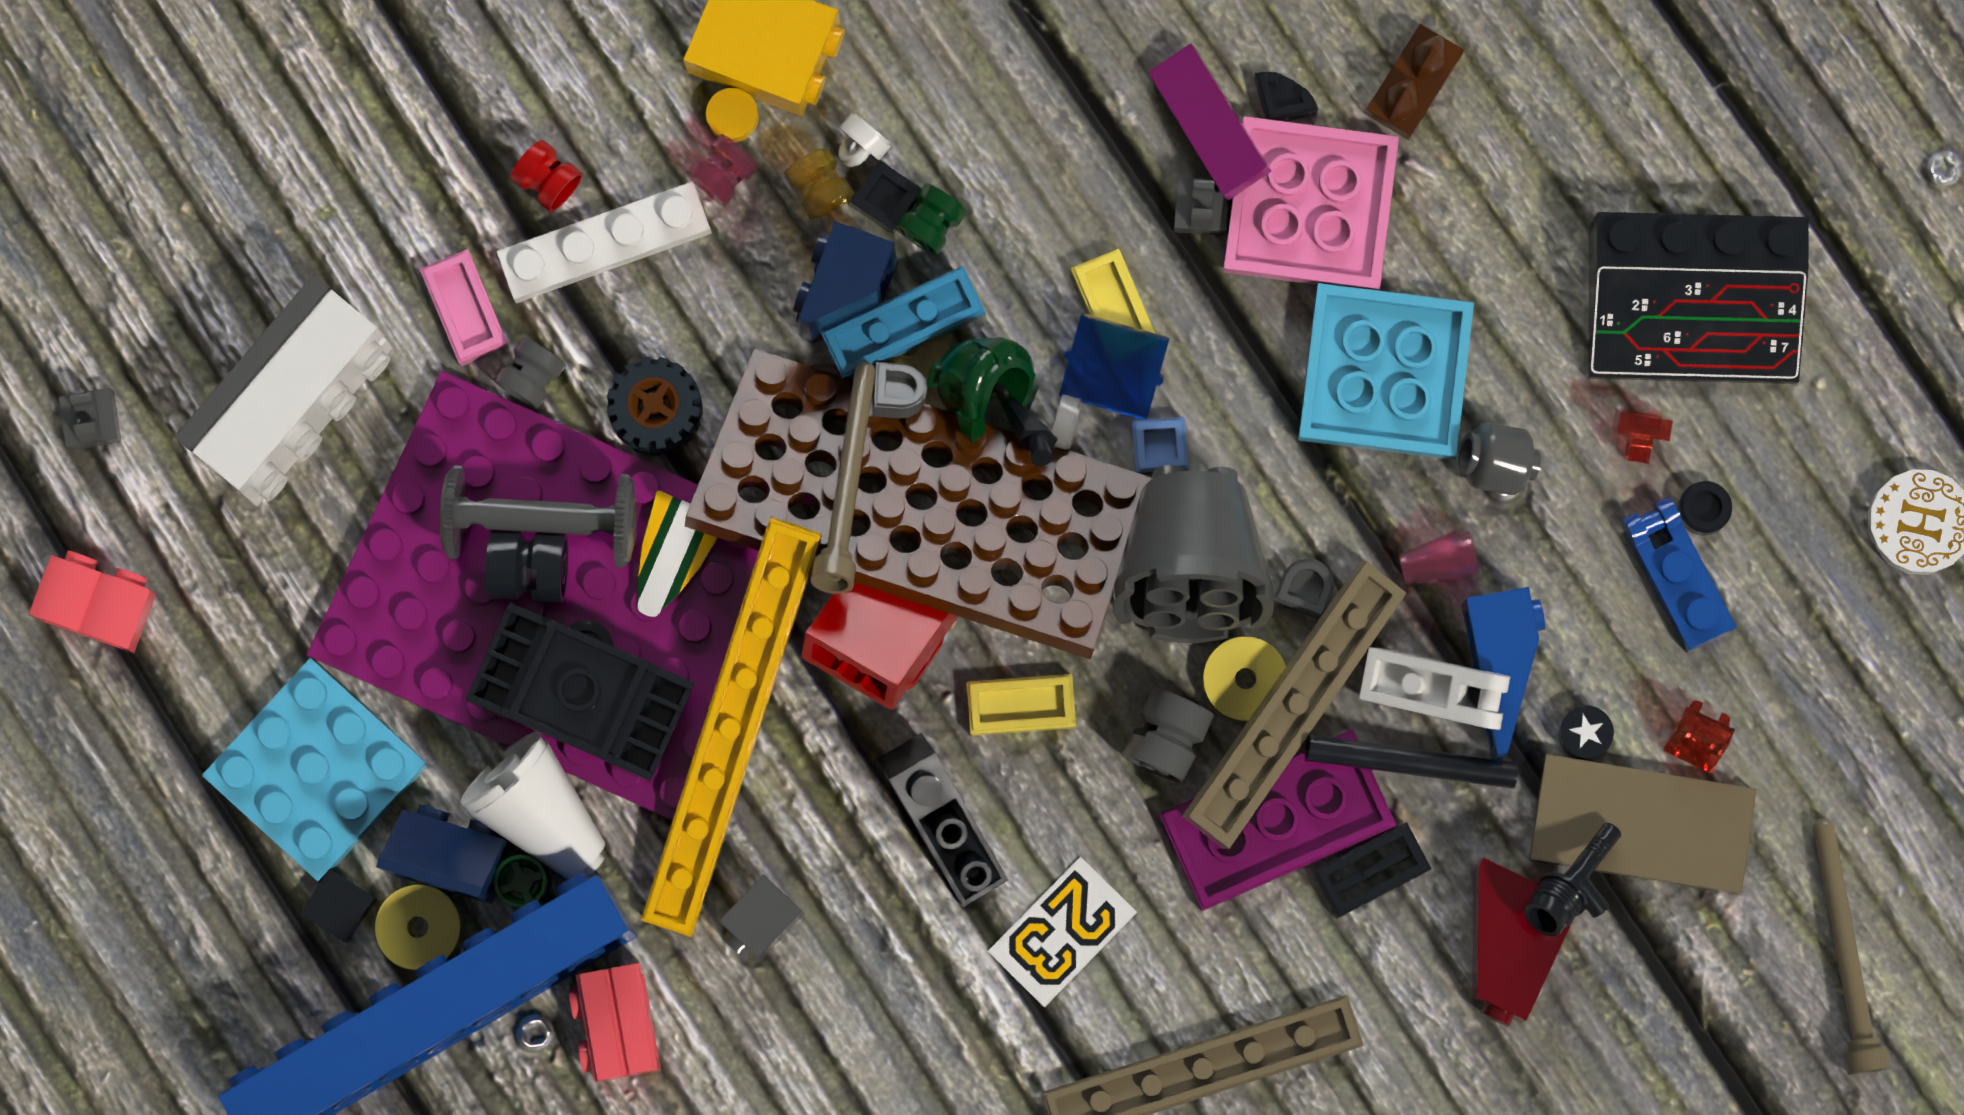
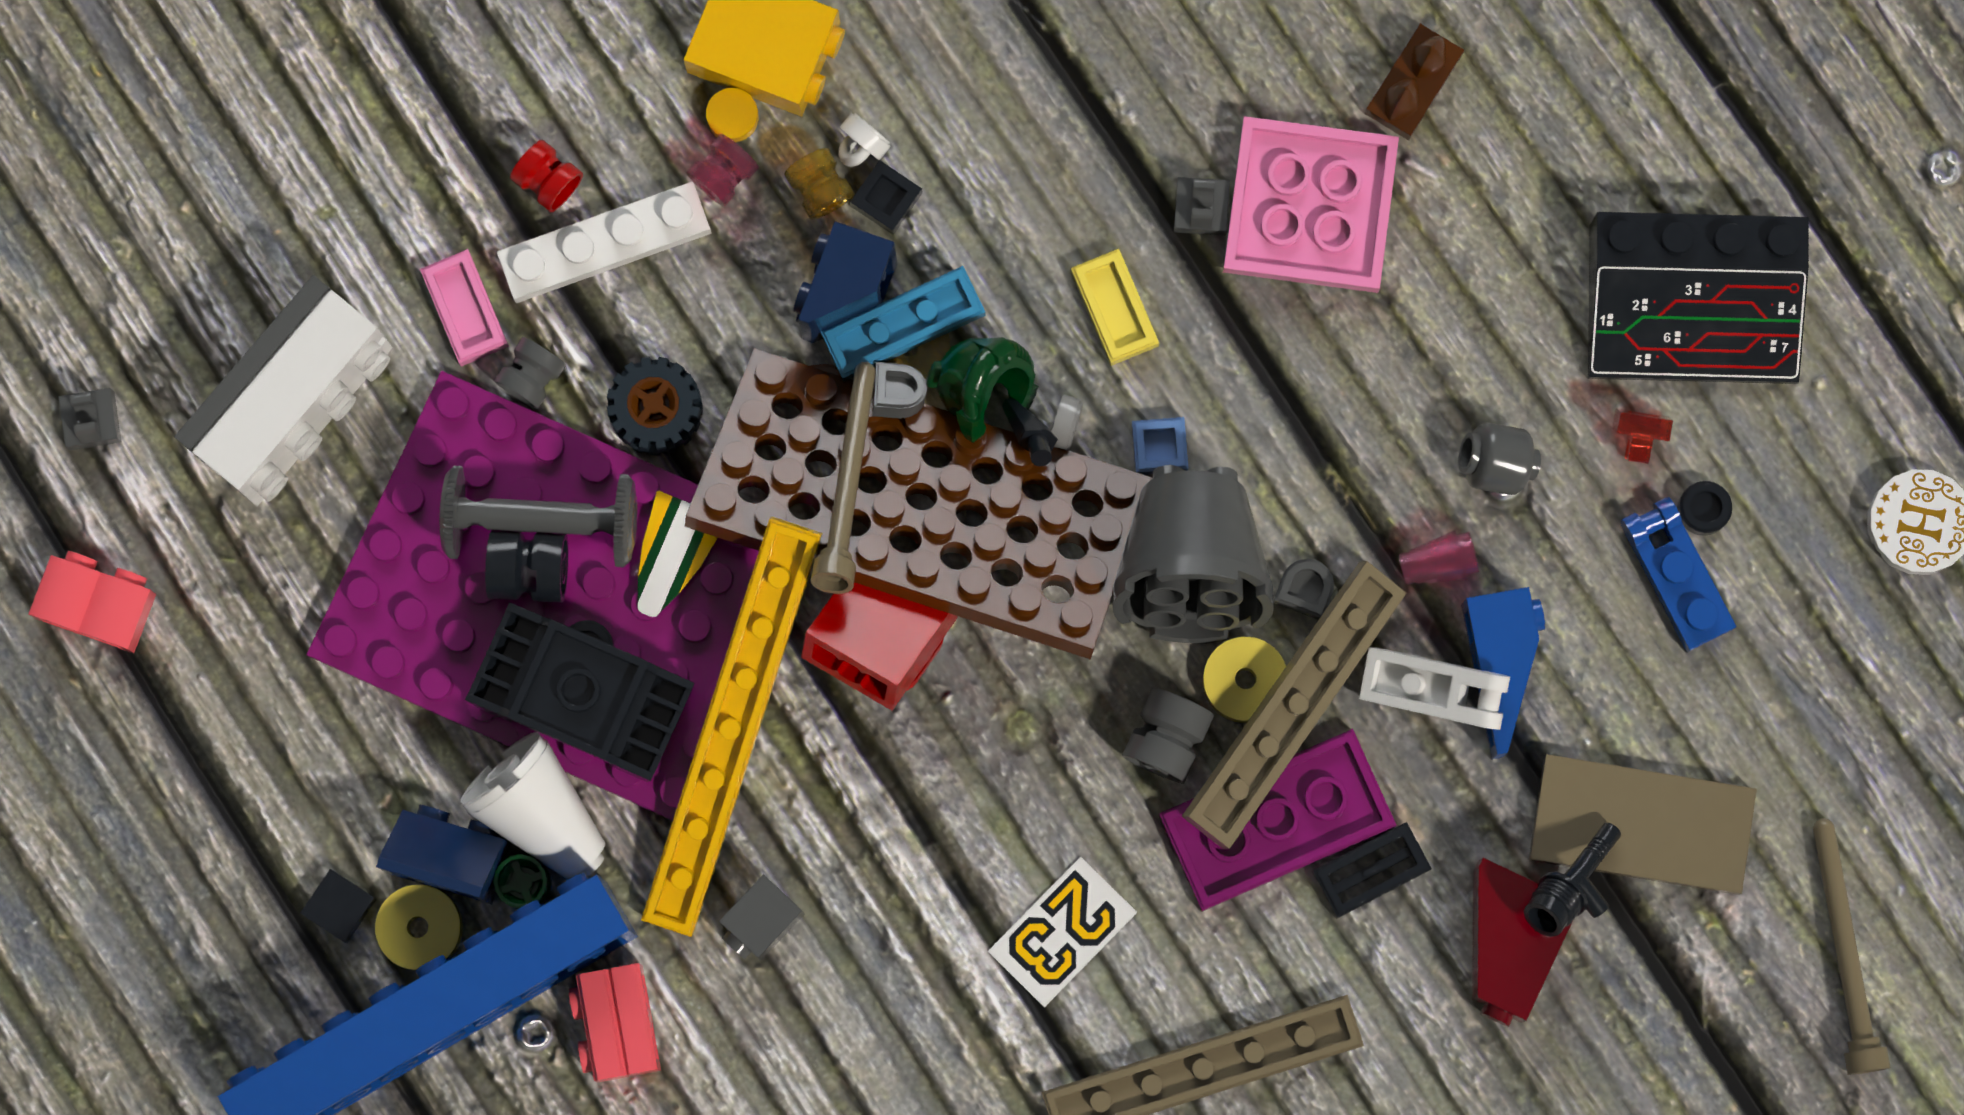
medium azure plate [202,658,429,883] -> none
black slope [876,733,1008,907] -> none
dark green wheel [895,183,967,256] -> none
light yellow tile [967,674,1076,736] -> none
clear blue piece [1059,313,1170,420] -> none
magenta tile [1148,43,1272,200] -> none
black tile [1254,72,1318,122] -> none
medium azure plate [1298,283,1474,460] -> none
black piece [1305,735,1518,789] -> none
black tile [1559,706,1614,760] -> none
clear red tile [1662,700,1735,773] -> none

